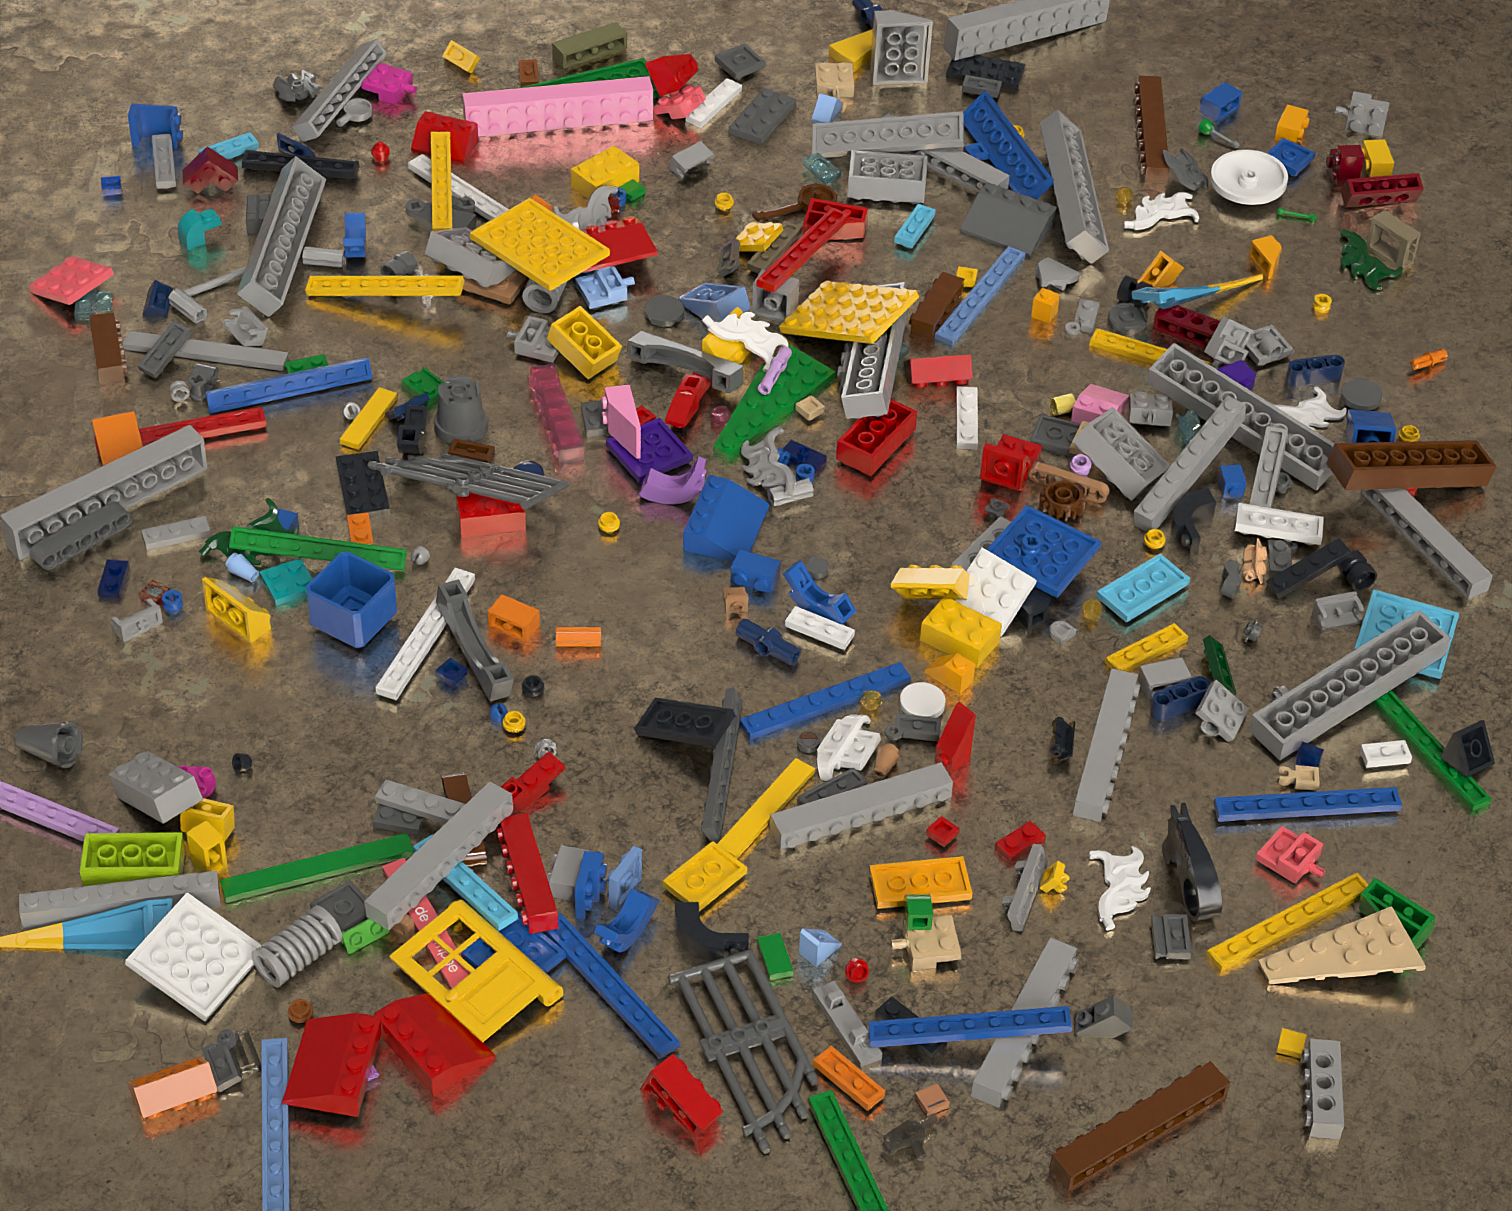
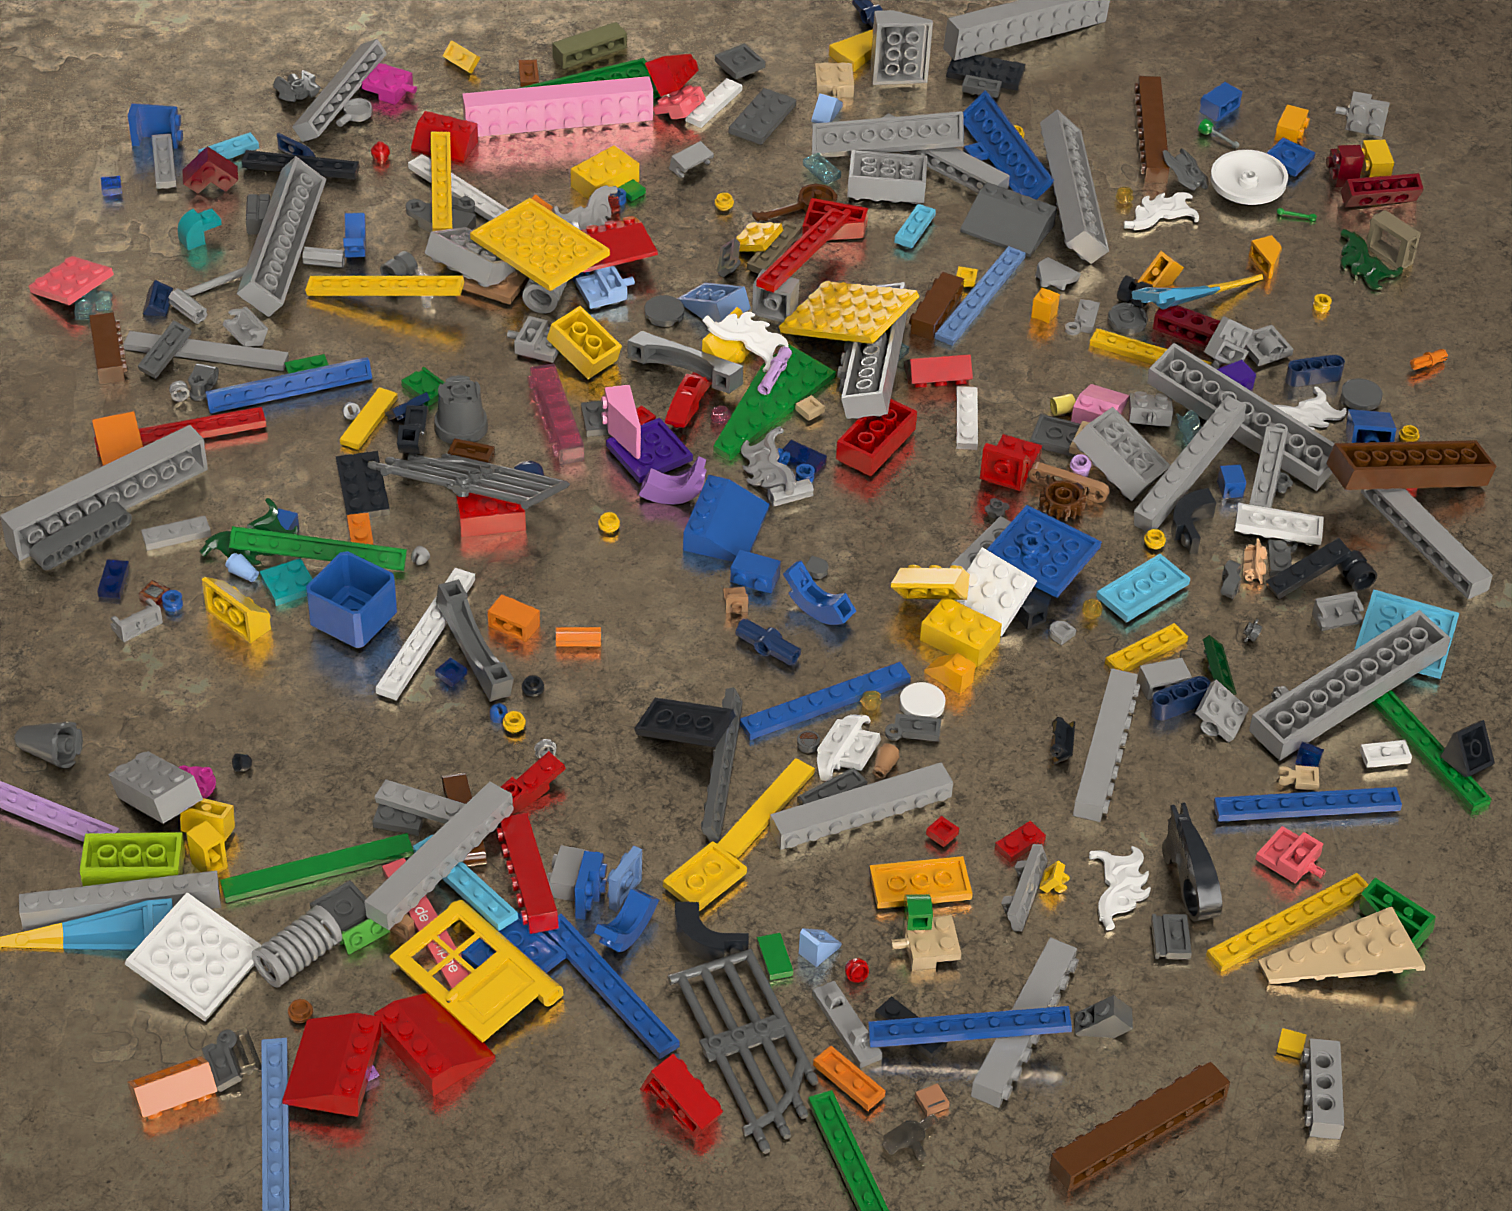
white plate [785,606,855,650] -> none
red slope [934,701,976,774] -> none

